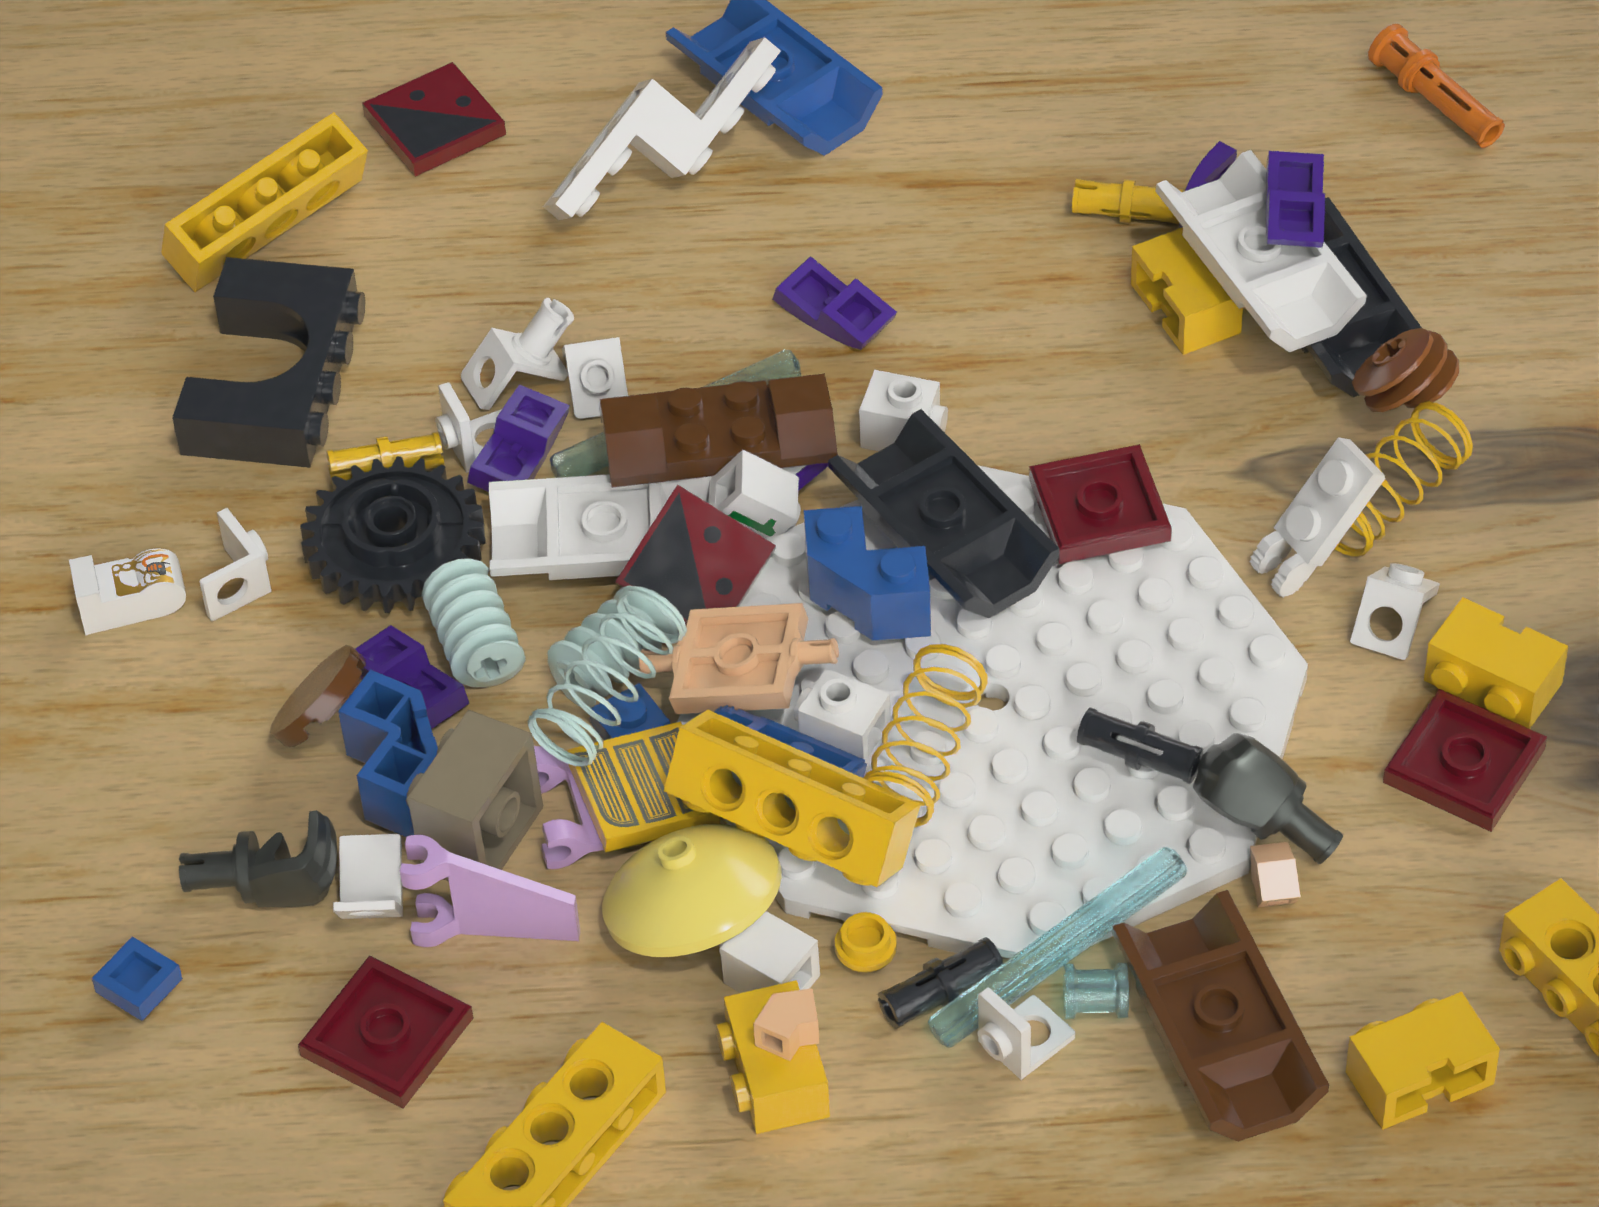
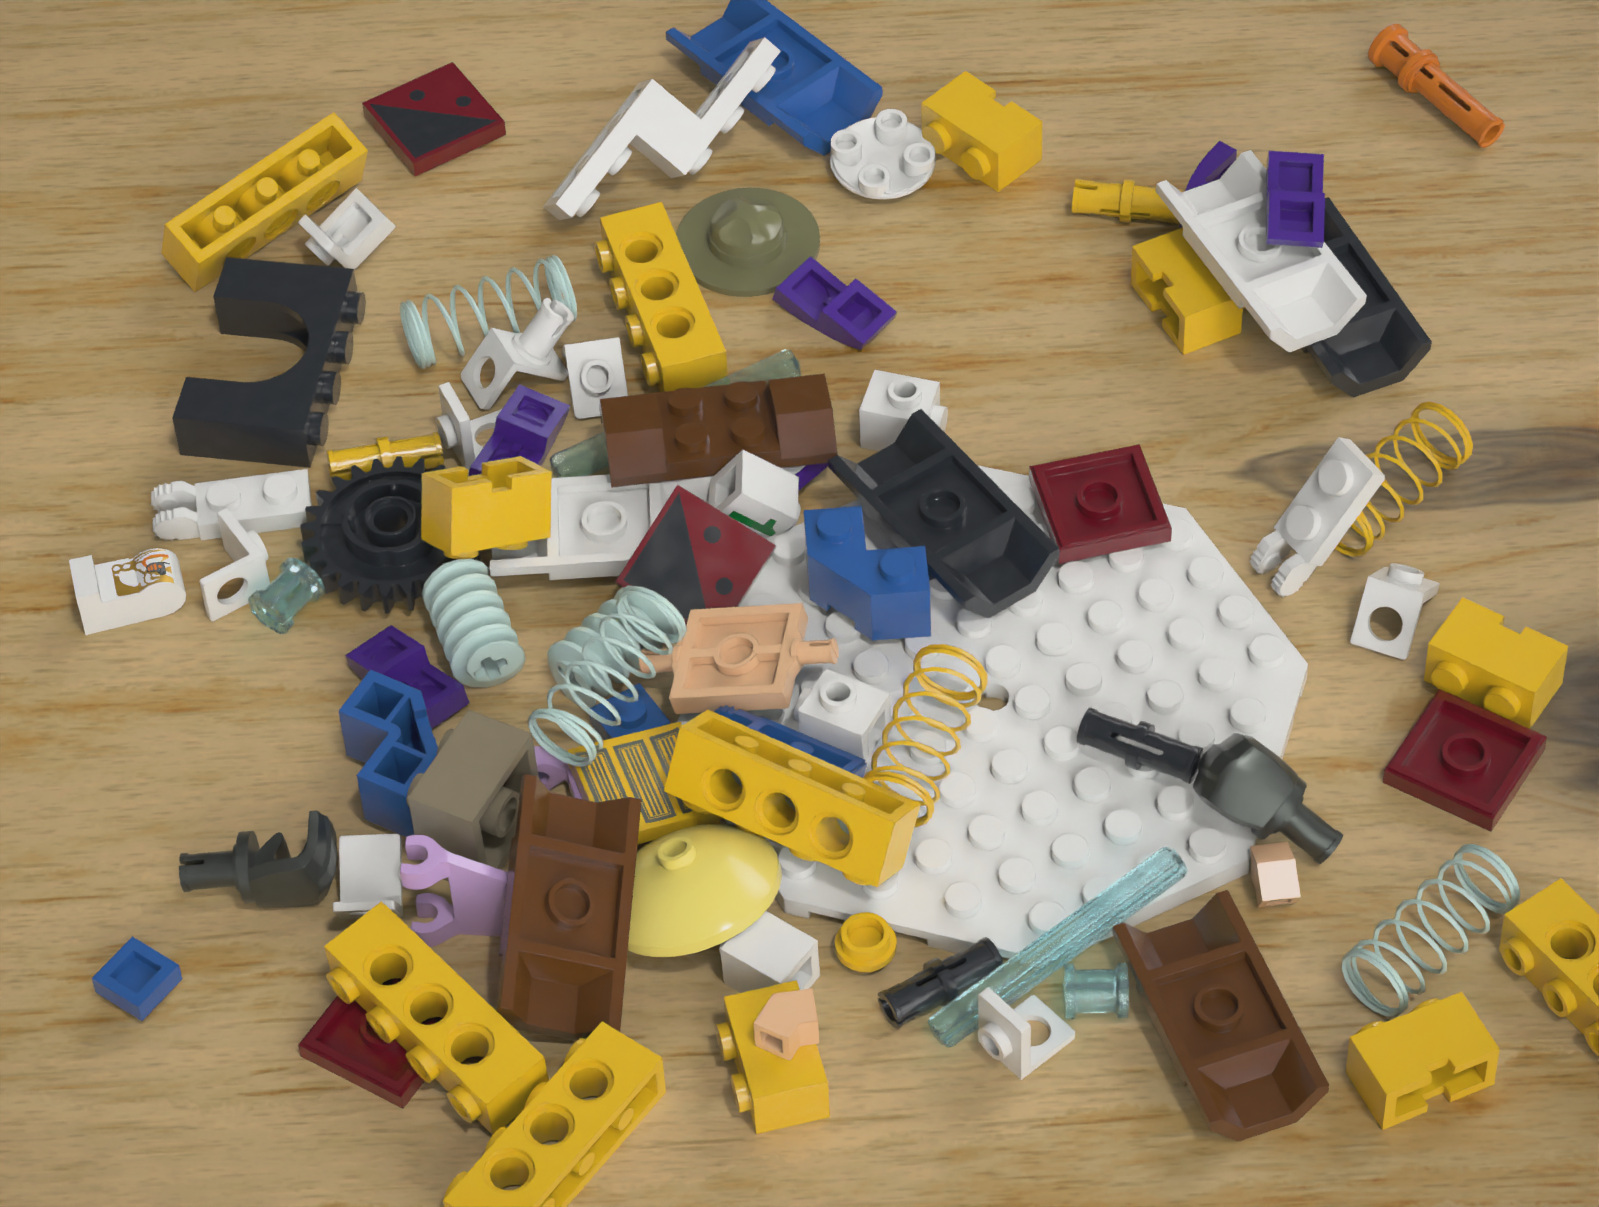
reddish brown tile [270,645,366,747] -> none
dark orange piece [1352,328,1460,412] -> none
none -> white hinge [151,469,312,541]
none -> clear light blue bush [248,557,325,634]
none -> white bracket [298,188,396,270]
none -> yellow brick [324,901,549,1135]
none -> light aqua piece [400,255,577,369]
none -> yellow brick [421,456,552,559]
none -> reddish brown piece [497,774,642,1040]
none -> yellow brick [594,202,729,392]
none -> olive hat [676,188,820,297]
none -> white dish [830,109,936,199]
none -> yellow brick [921,71,1043,192]
none -> light aqua piece [1341,844,1520,1017]

